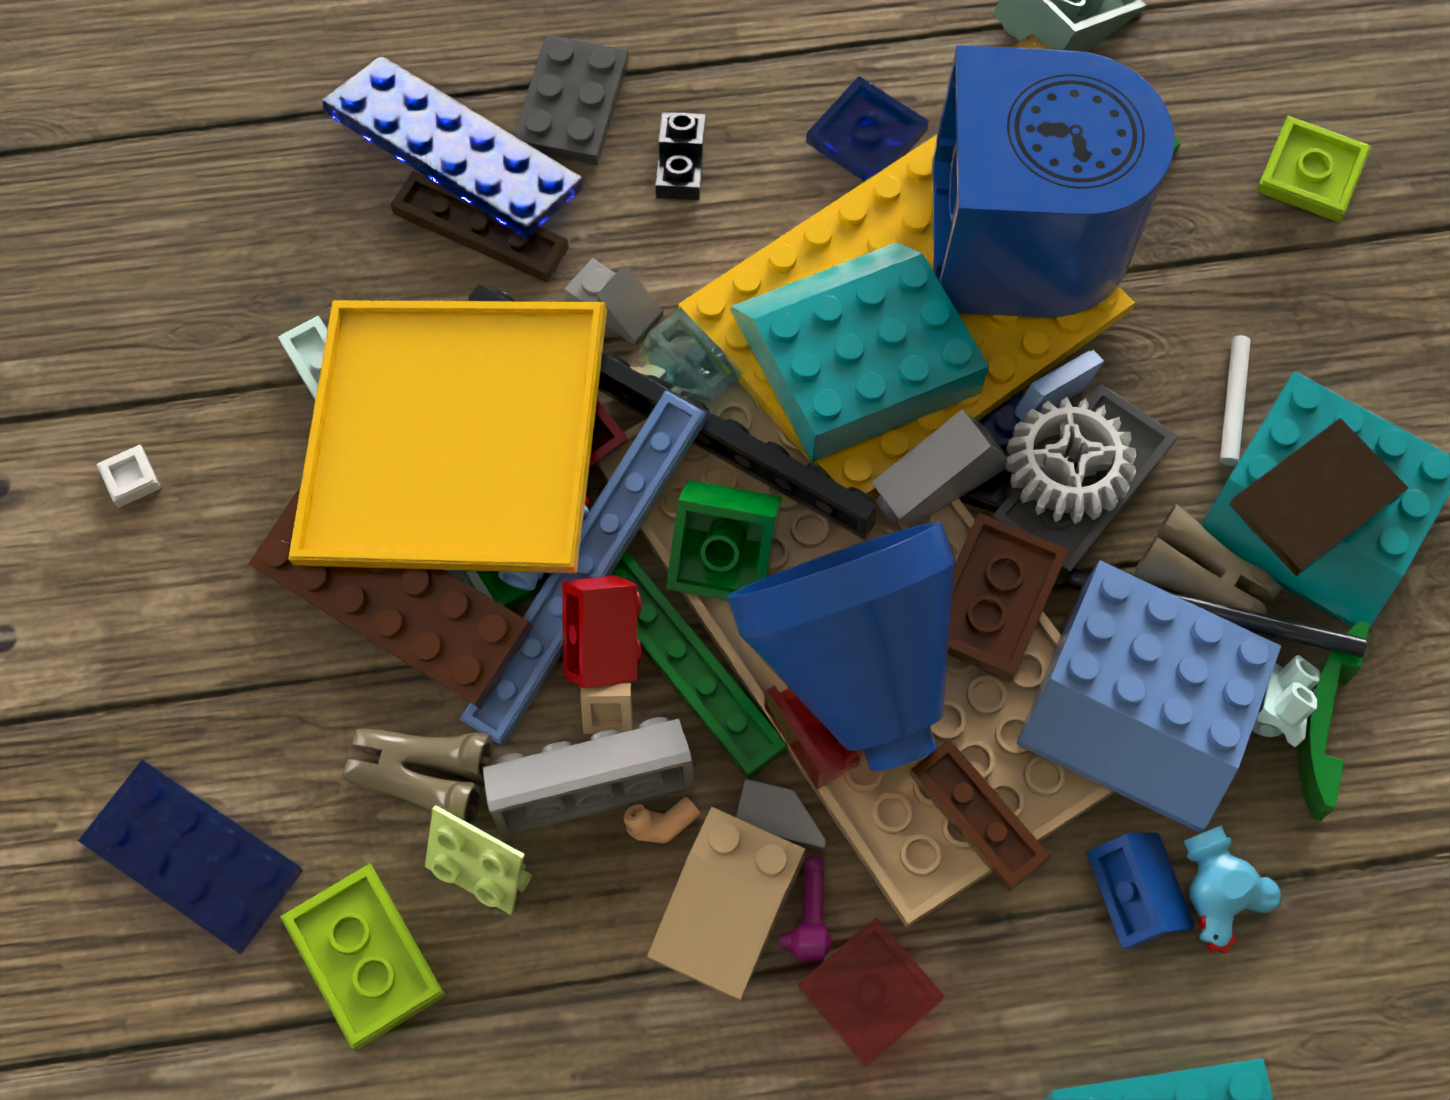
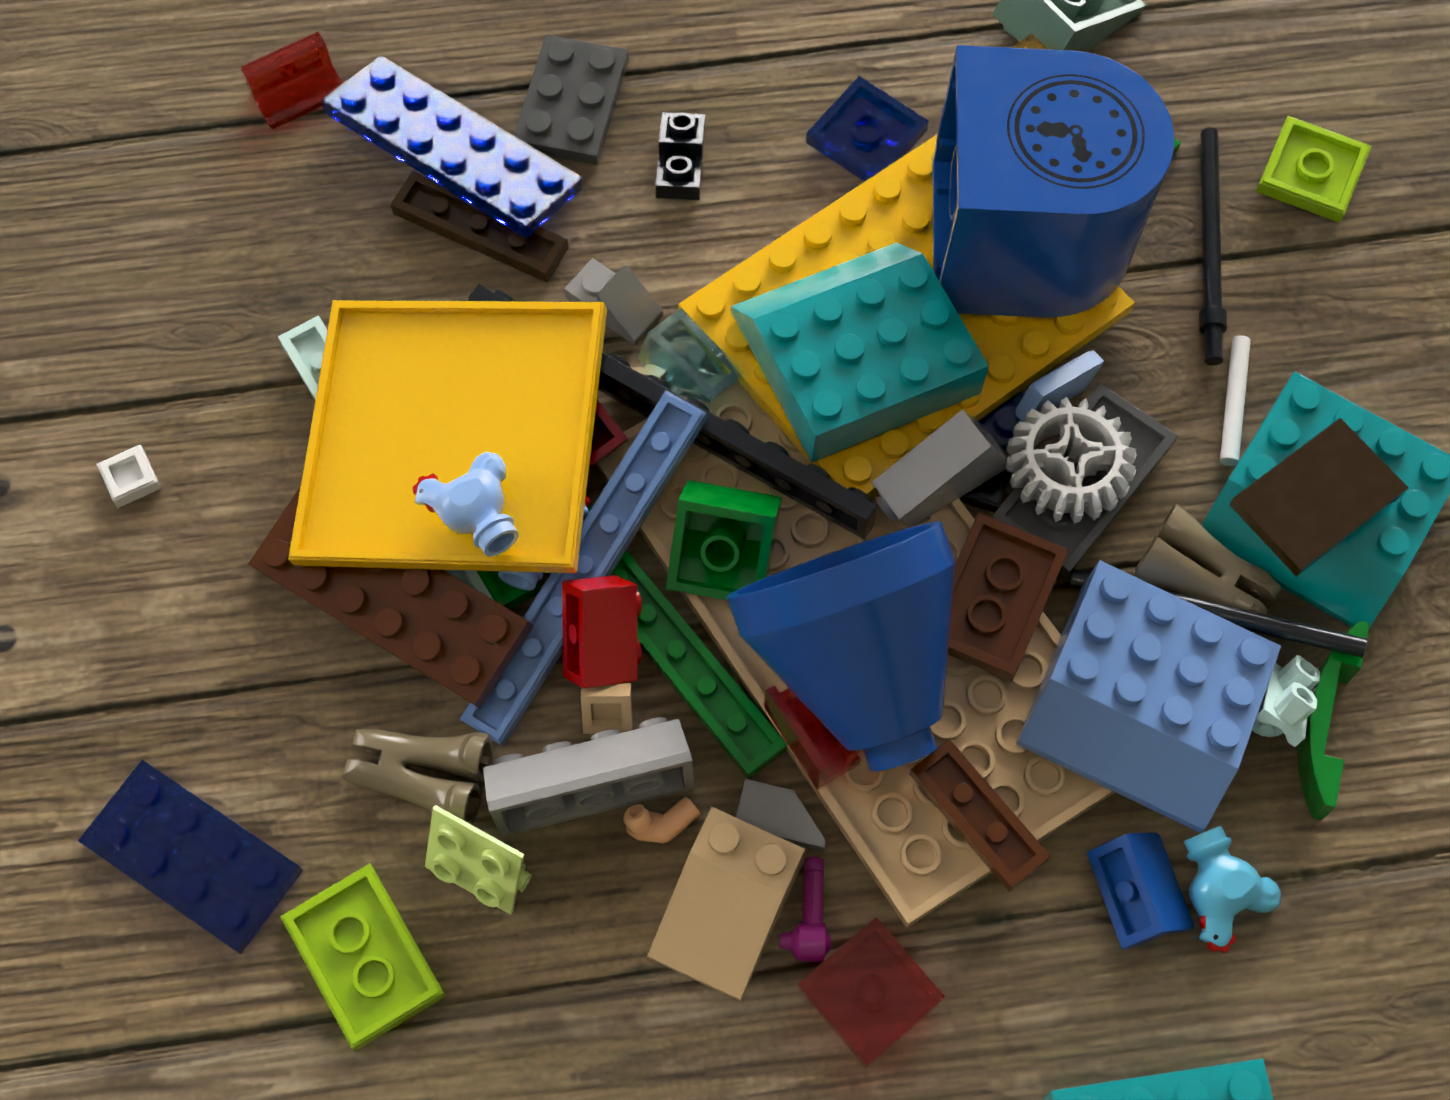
none -> clear red panel [240,31,347,129]
none -> light blue animal [412,452,519,556]
none -> black bar [1199,128,1227,365]

